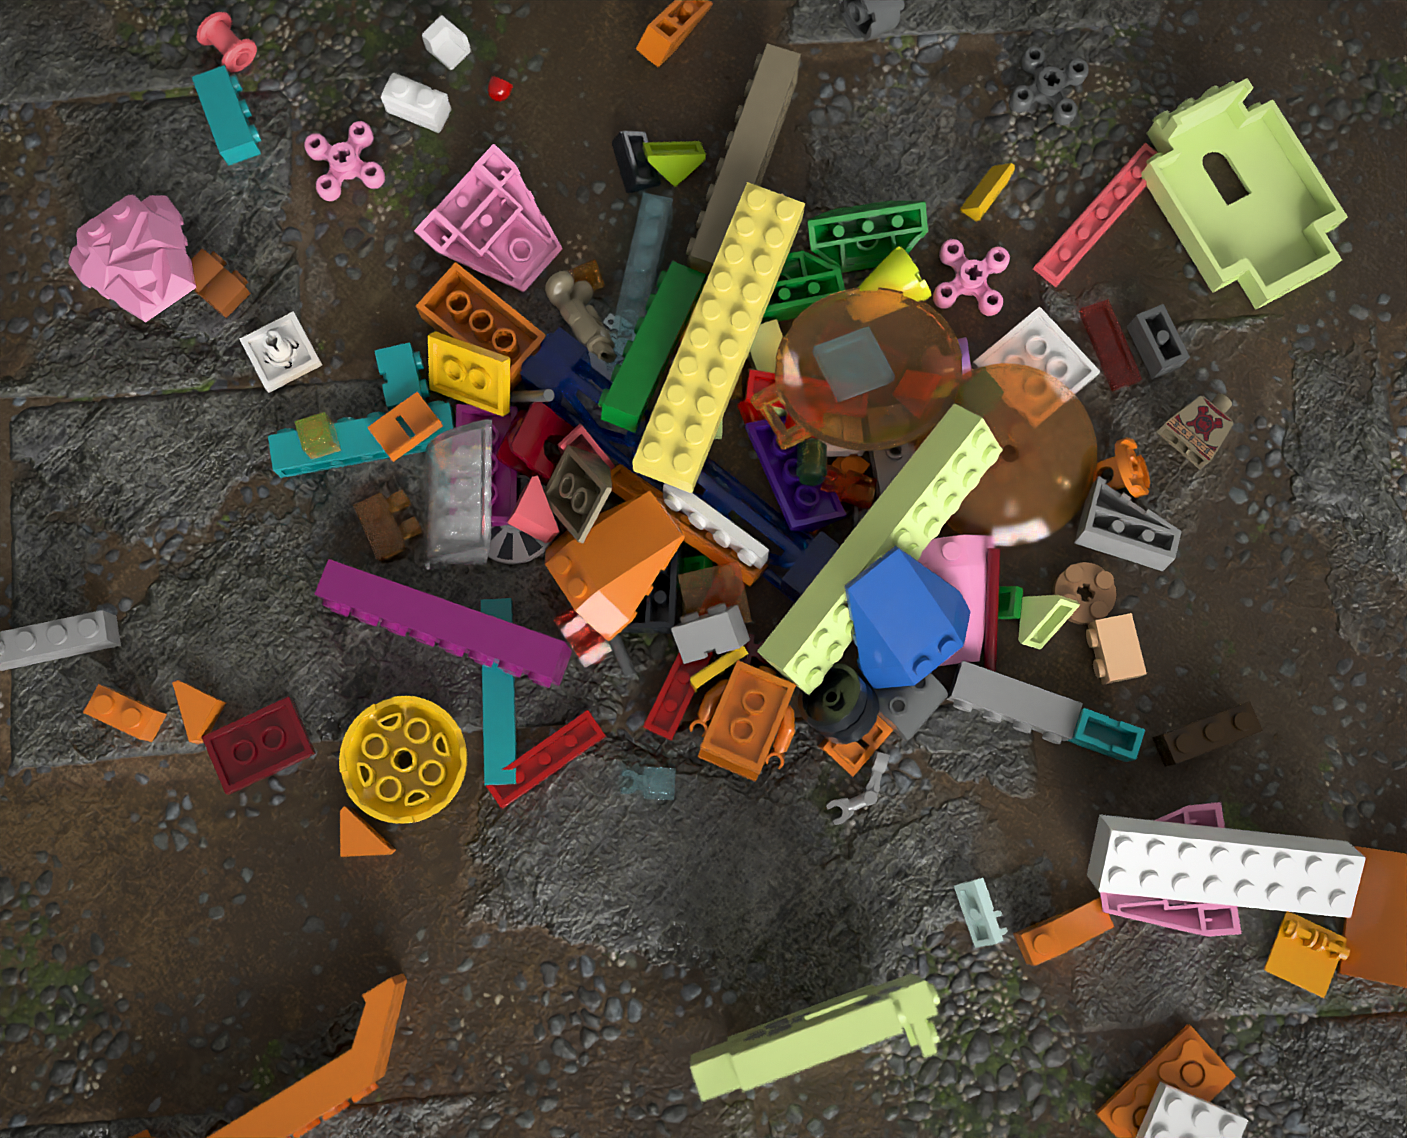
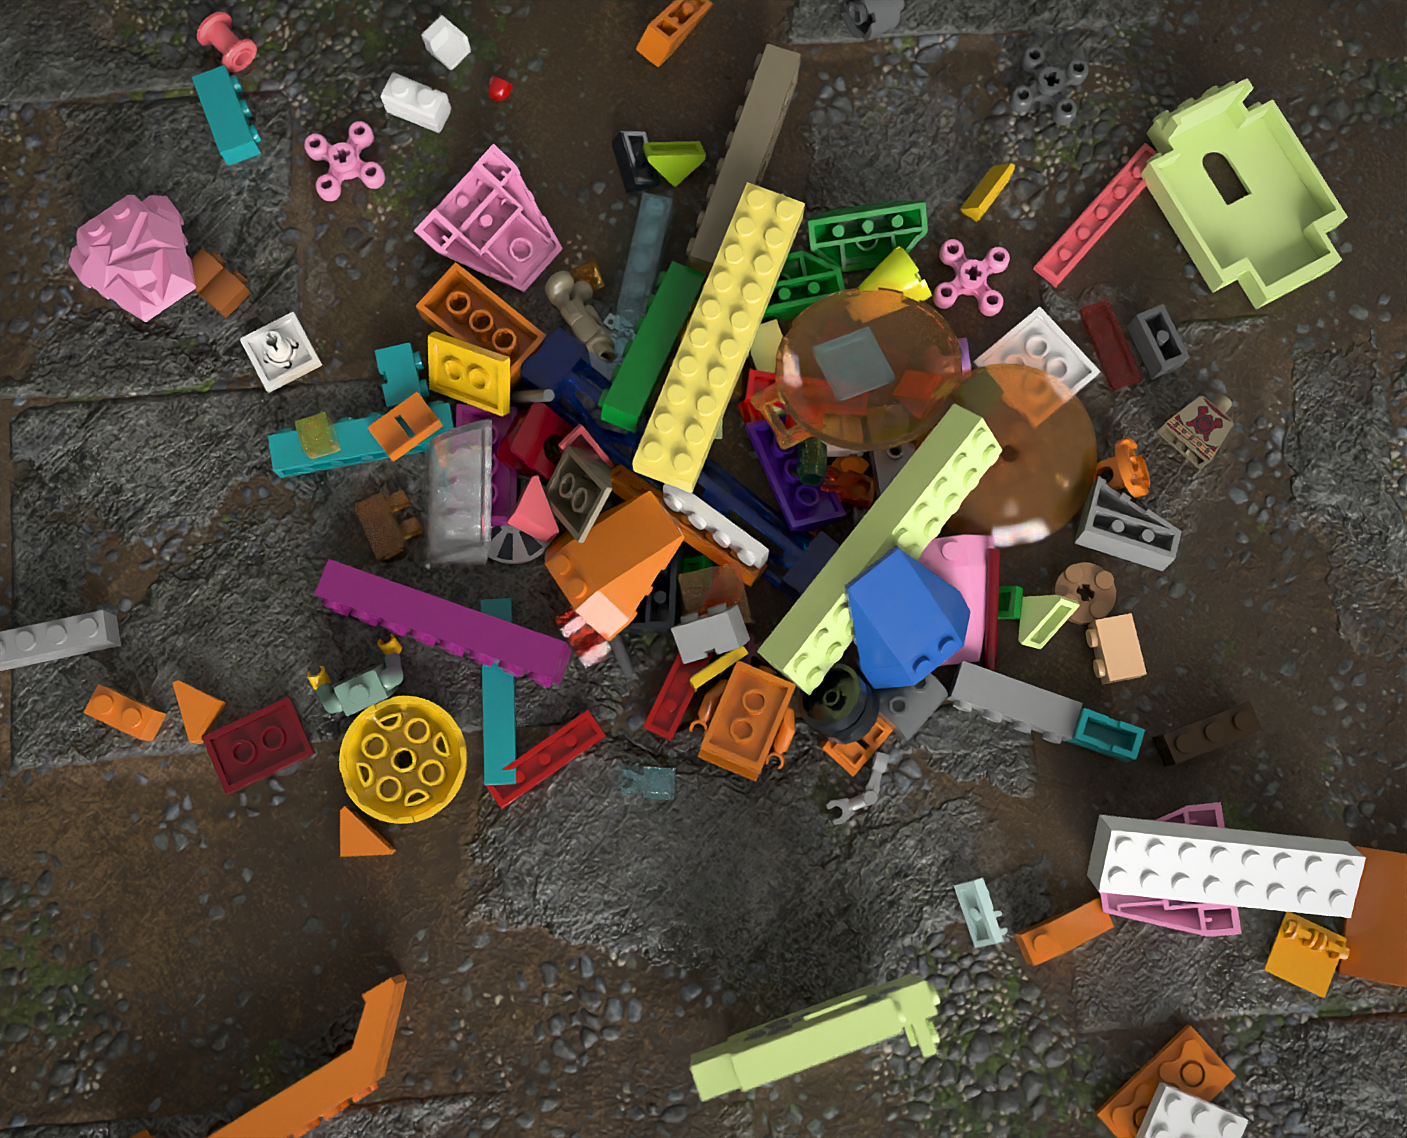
none -> sand green torso [307,634,403,716]

